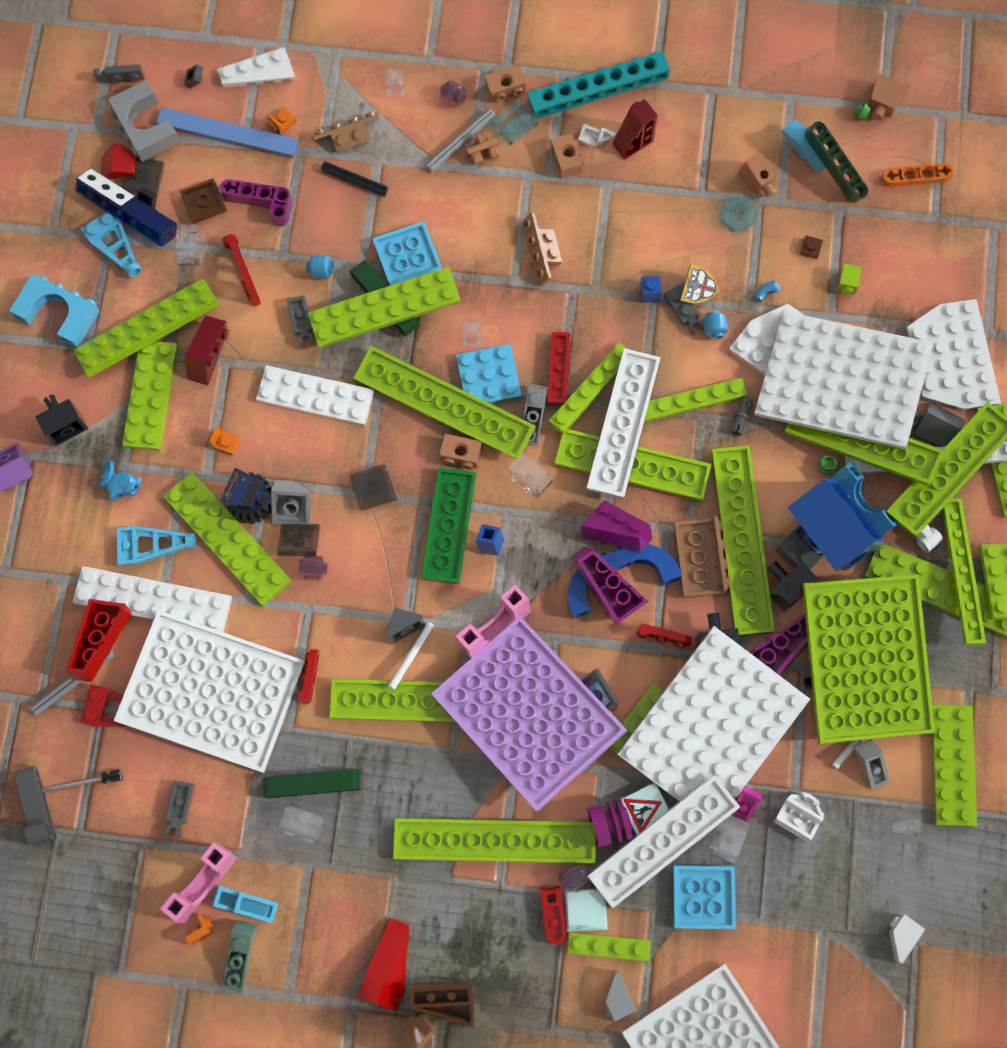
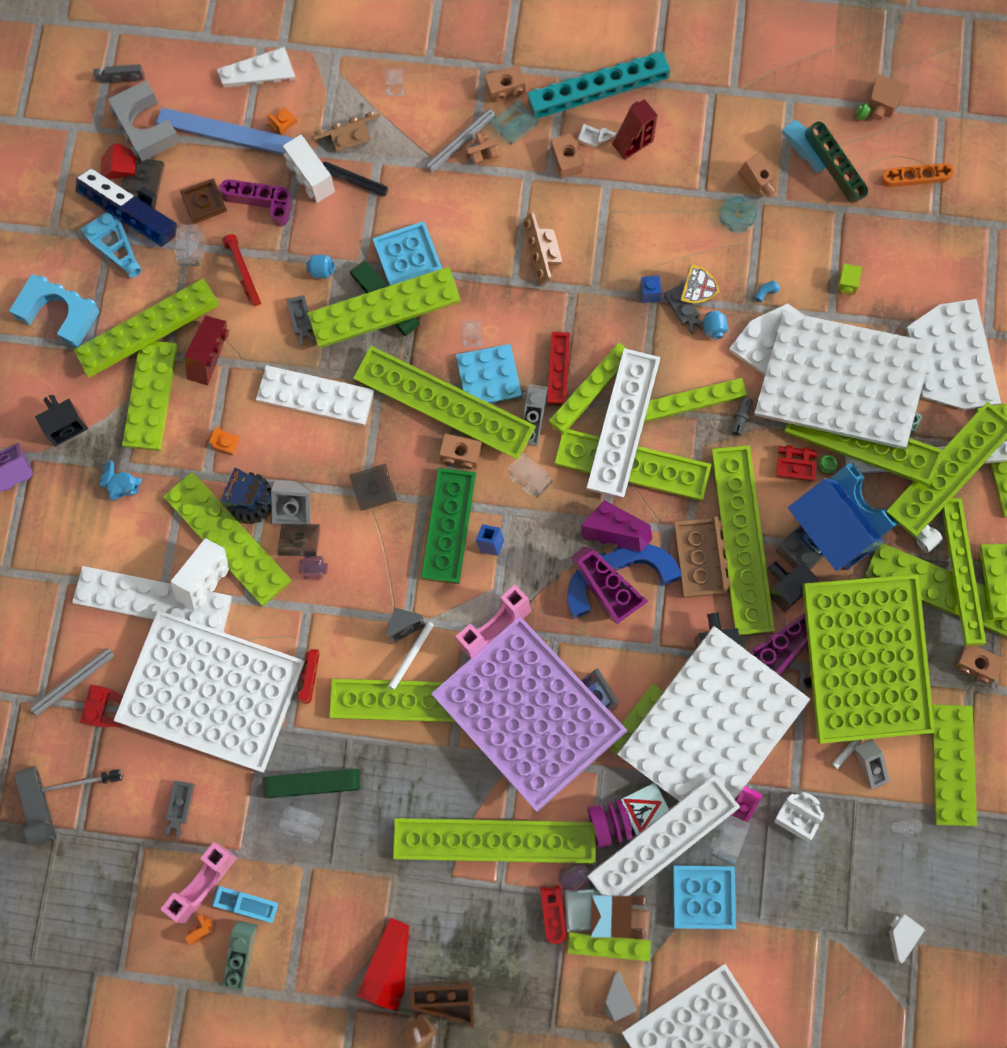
red wedge [66,599,132,682] -> none
medium azure plate [117,526,196,566] -> none
black plate [184,64,203,89] -> none
head [440,80,467,107] -> none
red plate [637,624,692,649] -> none
reddish brown plate [800,235,823,259] -> none
dark grey slope [914,402,965,447] -> none
none -> white brick [171,538,229,611]
none -> white brick [283,135,335,203]
none -> reddish brown flag [590,895,647,939]
none -> red plate [776,445,817,482]
none -> nougat brick [954,645,1005,684]

